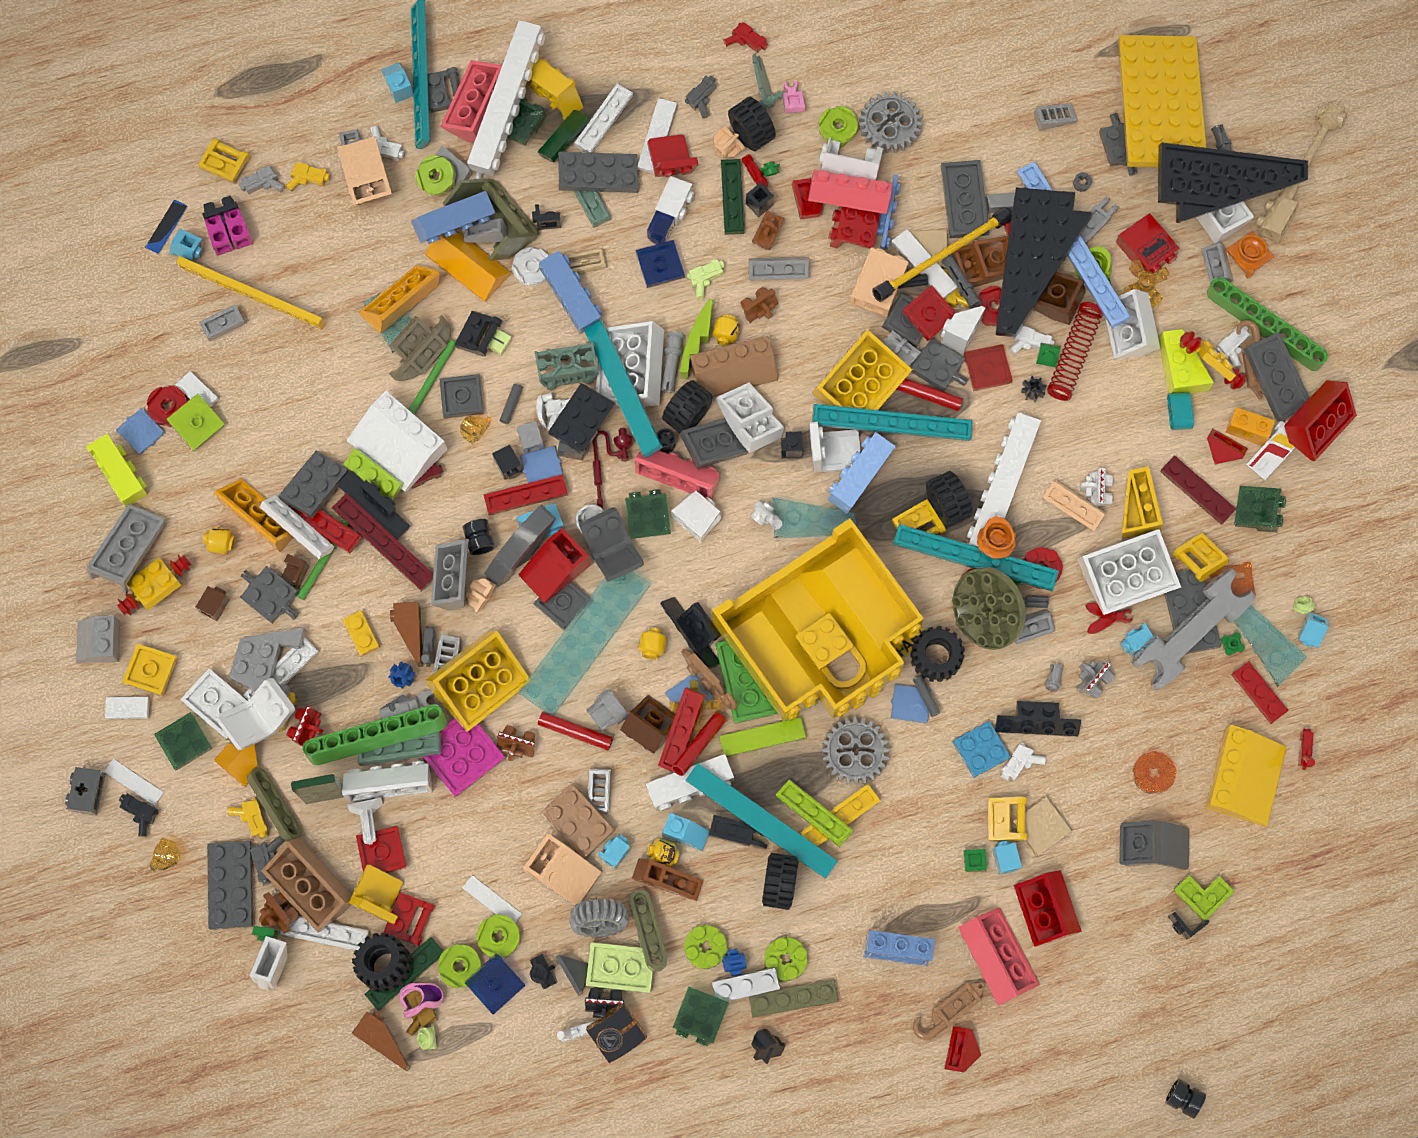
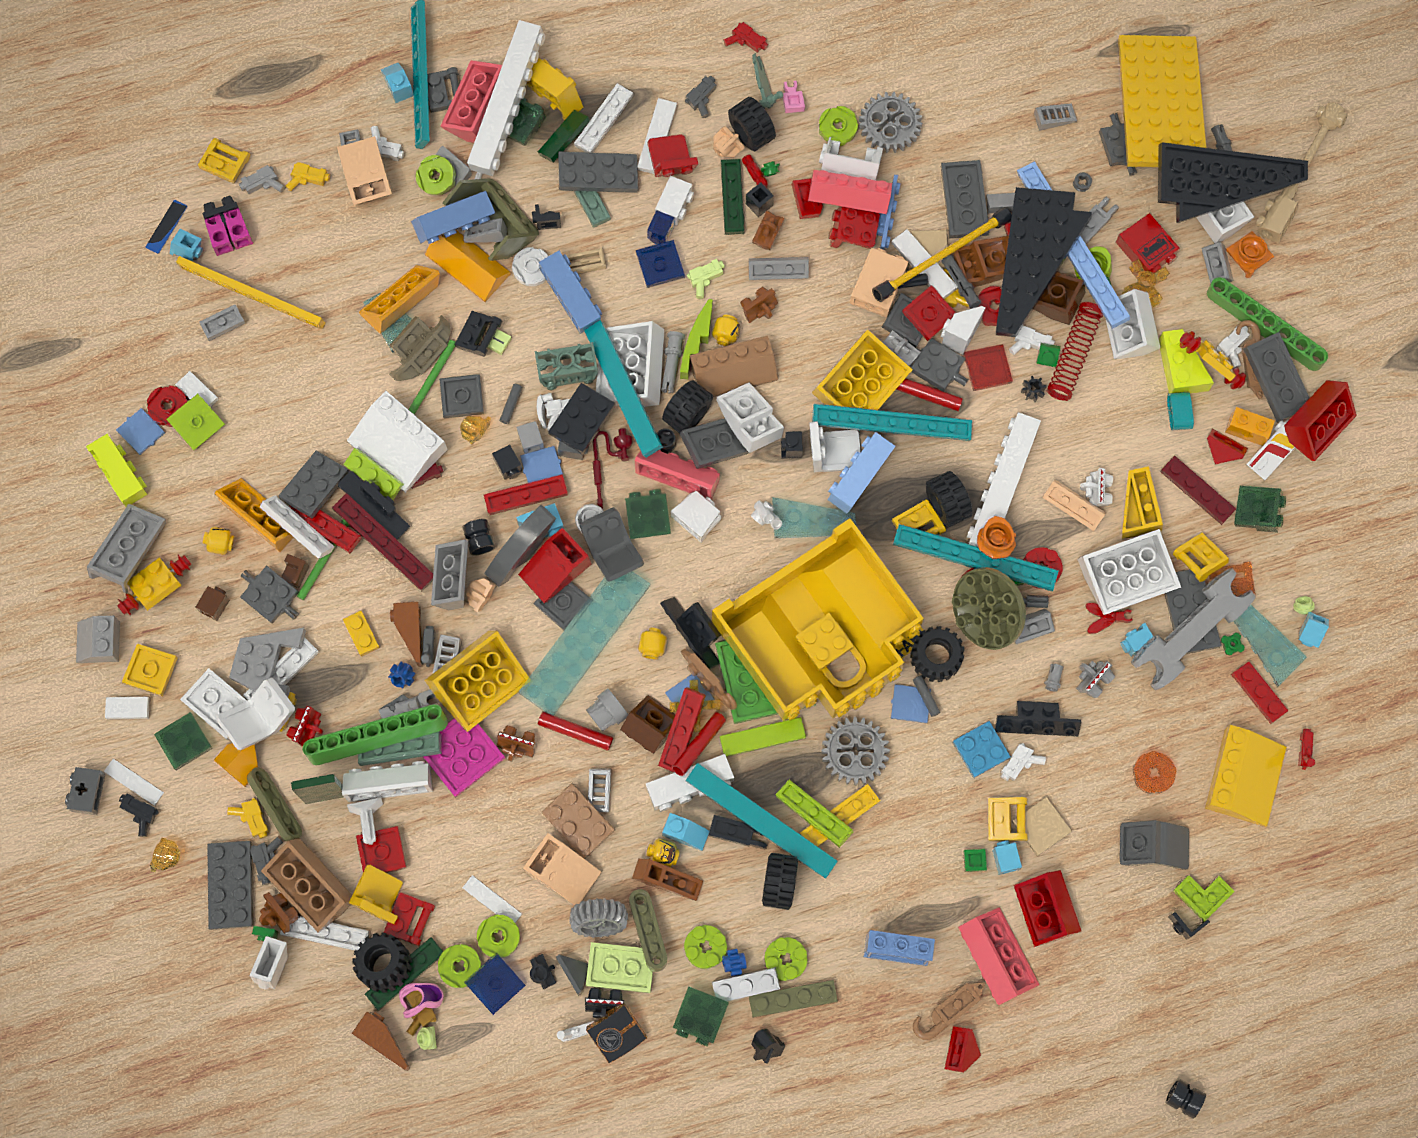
medium azure brick [598,834,631,870] -> none

